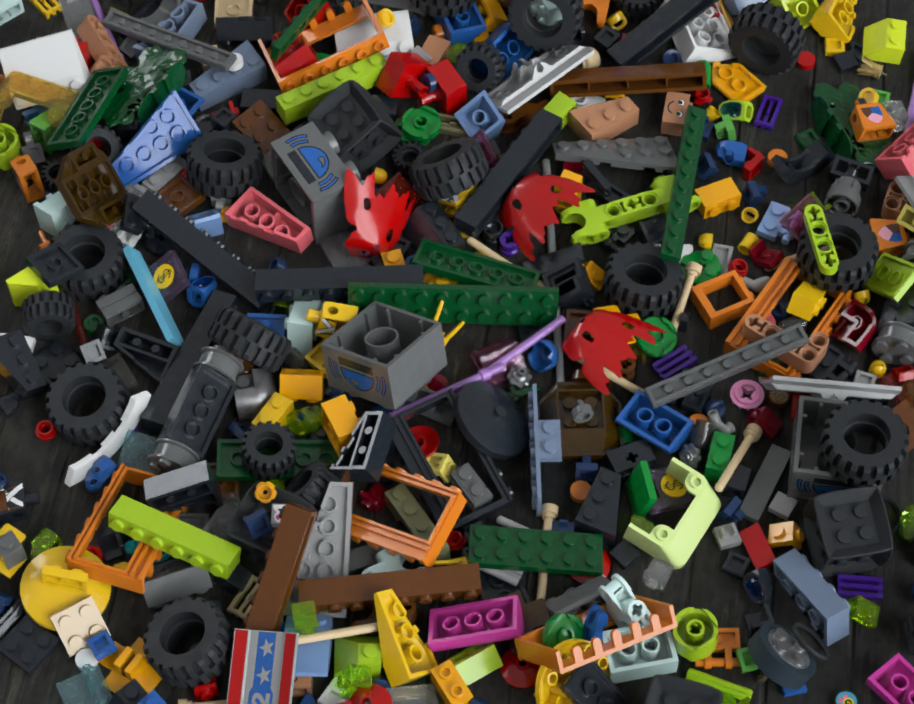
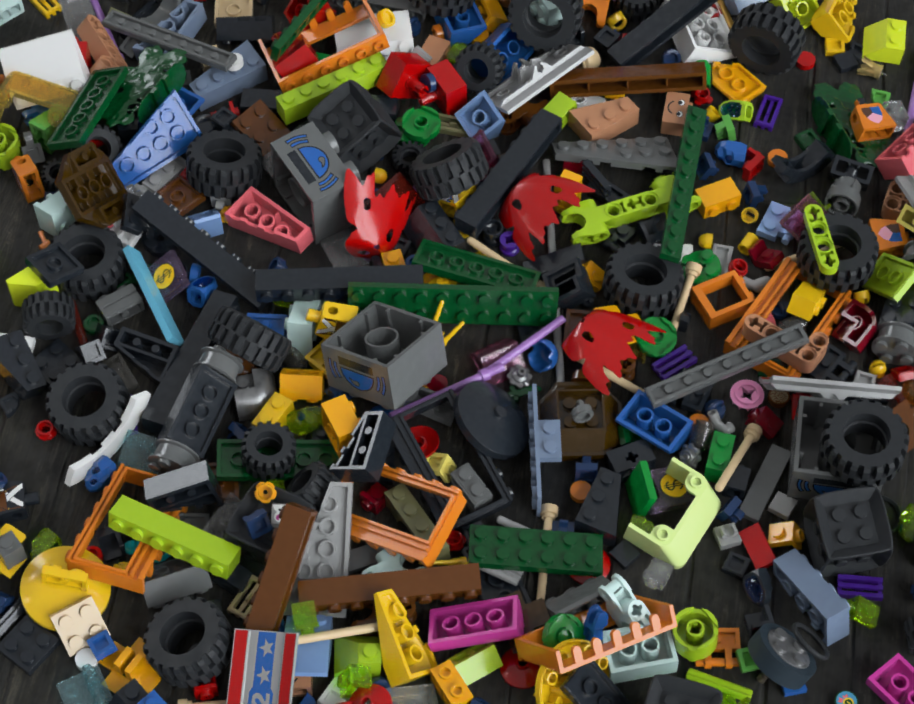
yellow tile [858,87,879,104] -> none

